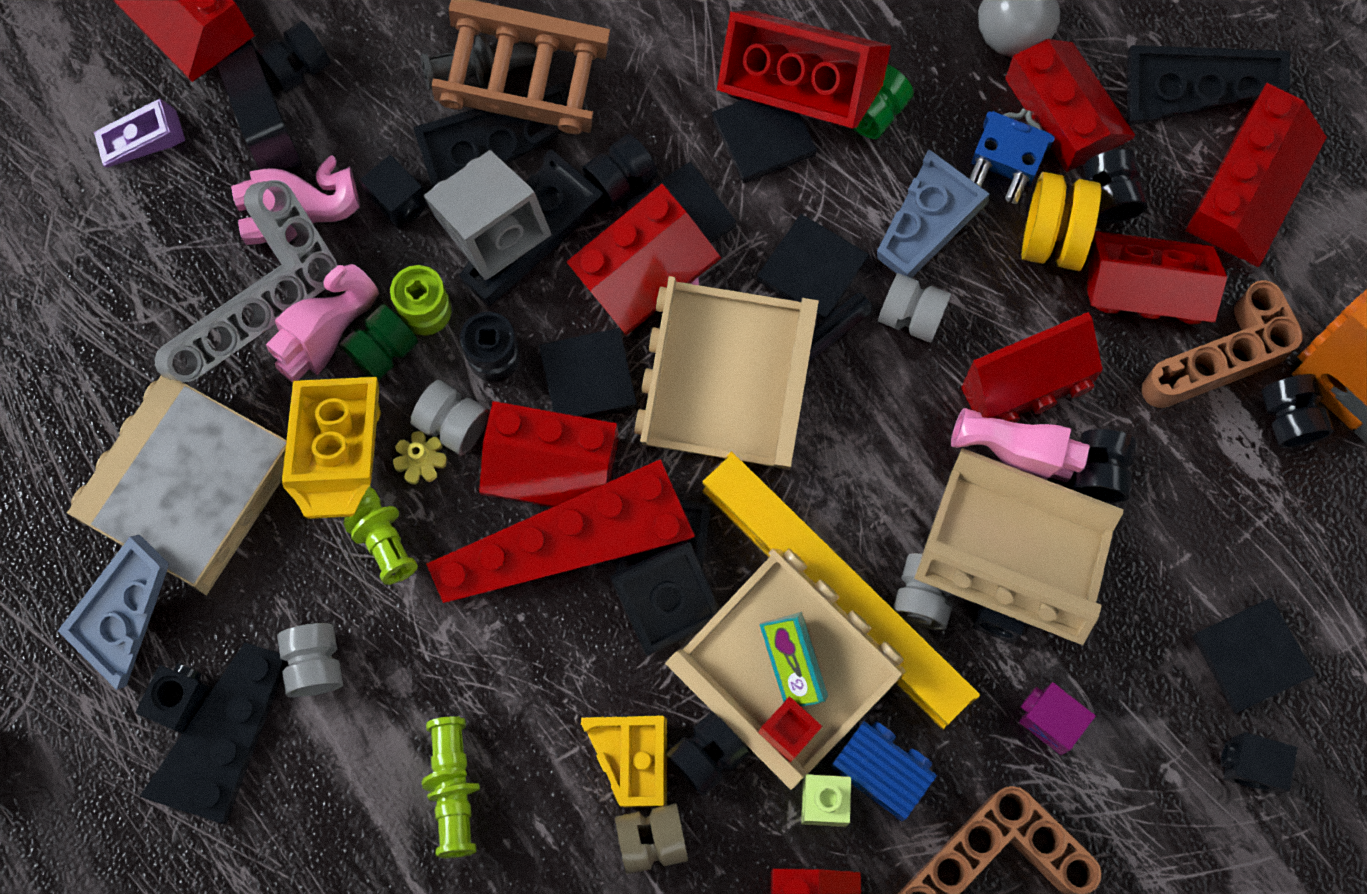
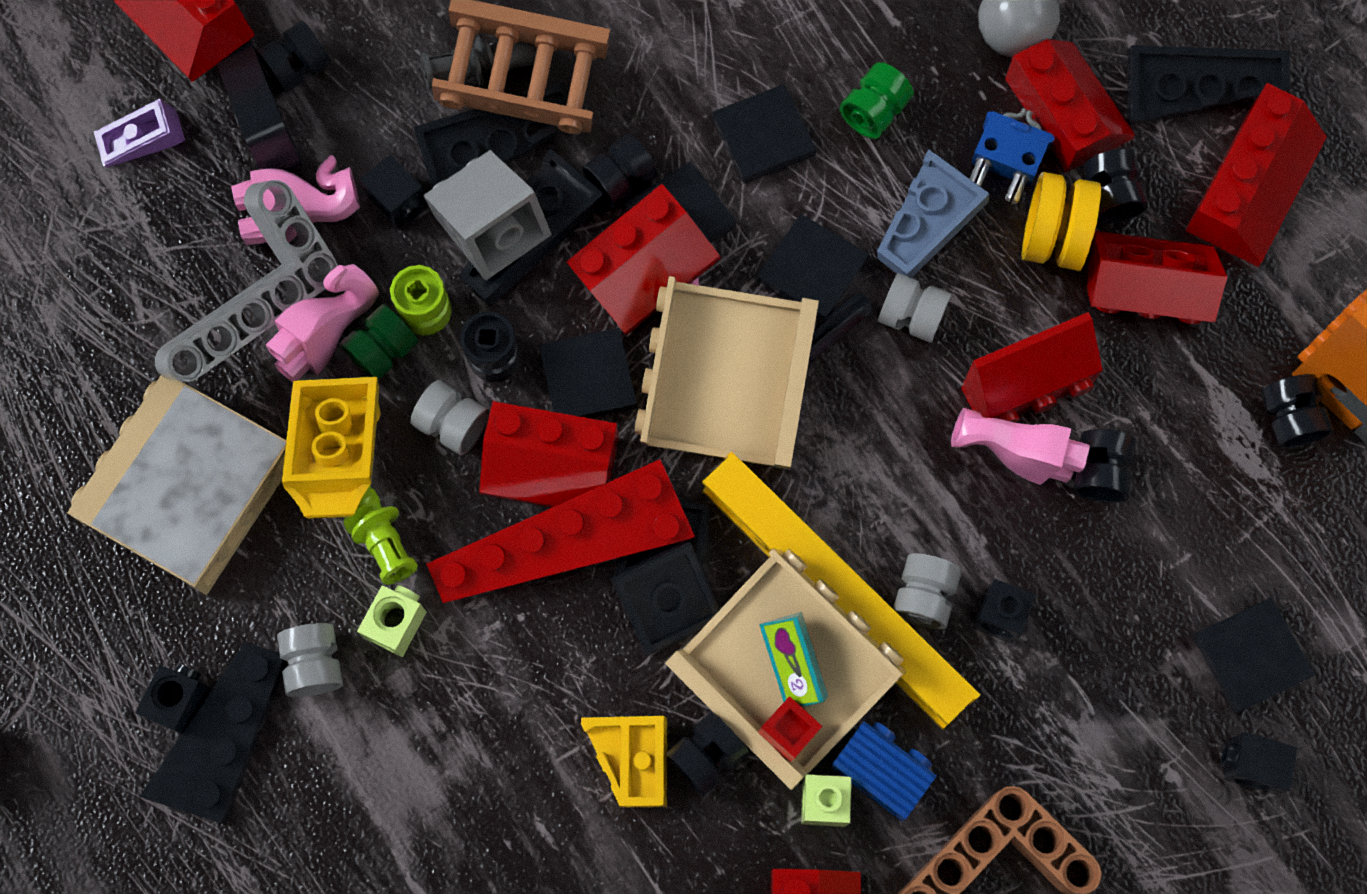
sand blue wing [58,534,169,690] -> none
light yellow plant [393,431,447,485] -> none
lime piece [421,717,480,858] -> none
dark tan wheel [615,803,688,875] -> none
red slope [717,11,891,128] -> none
tan panel [914,448,1124,645] -> none
magenta brick [1019,682,1096,755] -> none
nougat beam [1141,280,1303,408] -> none
none -> yellowish green brick [357,585,427,658]

